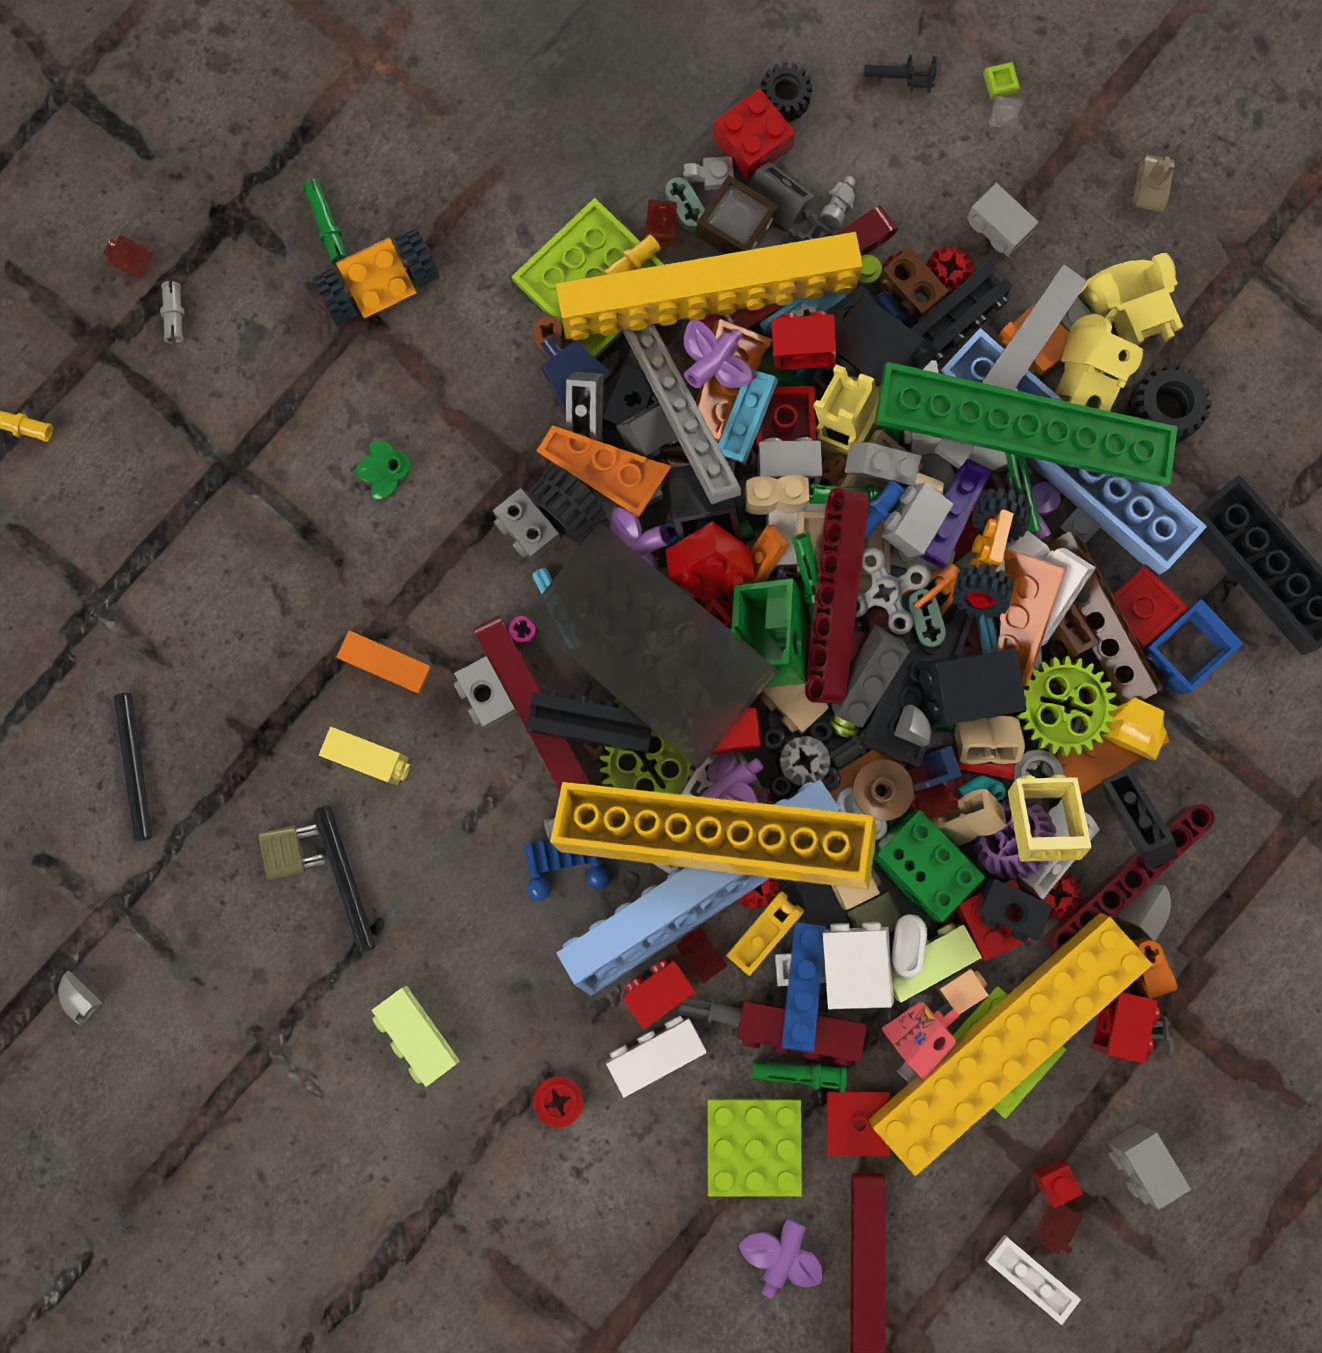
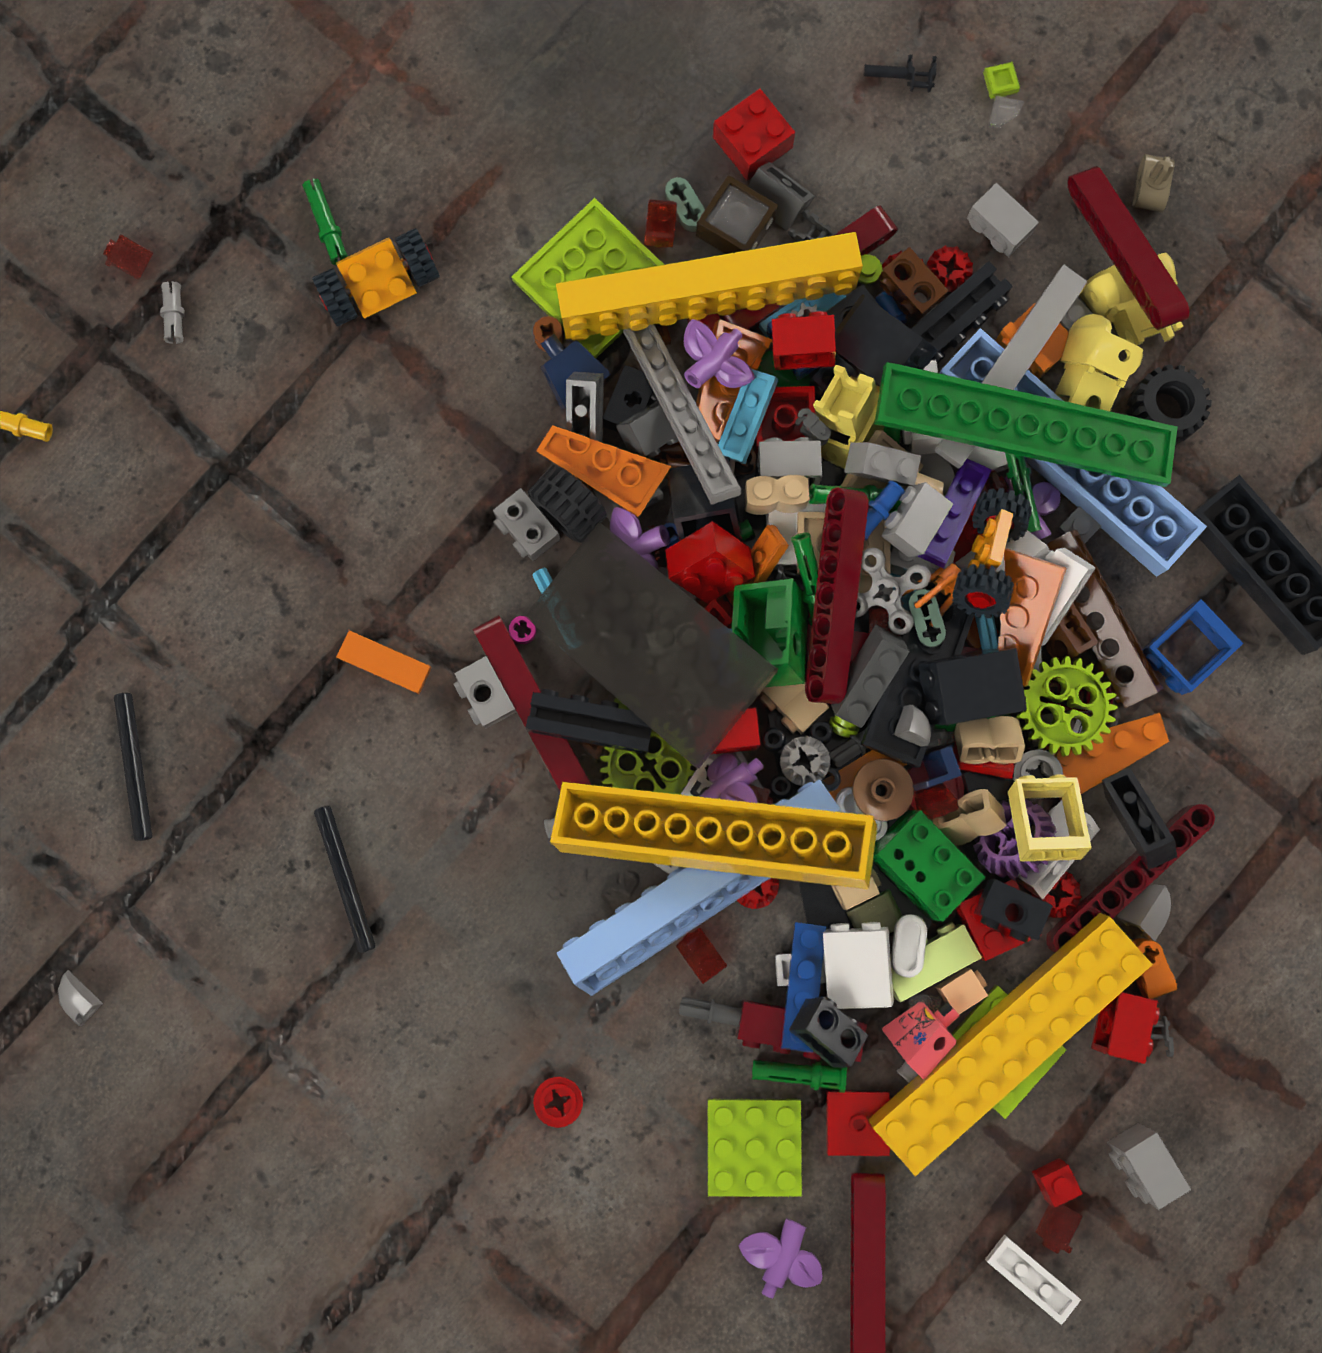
olive piece [259,824,325,881] -> none
light yellow window [318,727,410,786] -> none
green plate [354,441,411,500] -> none
yellowish green brick [371,986,460,1087] -> none
blue gear [524,839,611,901] -> none
yellow pin [603,234,661,275] -> none
white brick [606,1015,707,1098] -> none
red brick [622,957,696,1029] -> none
light grey plate [683,156,734,190] -> none
yellow plate [726,890,805,976] -> none
black tyre [760,62,812,122] -> none
light grey piece [819,176,855,229] -> none
dark orange wheel [822,453,848,486] -> none
teal arm [957,775,1006,801] -> none
yellow slope [1099,697,1167,761] -> none
red plate [1113,565,1189,650] -> none
none -> black brick [789,996,868,1068]
none -> dark grey piece [795,408,831,446]
none -> dark red beam [1067,166,1190,330]

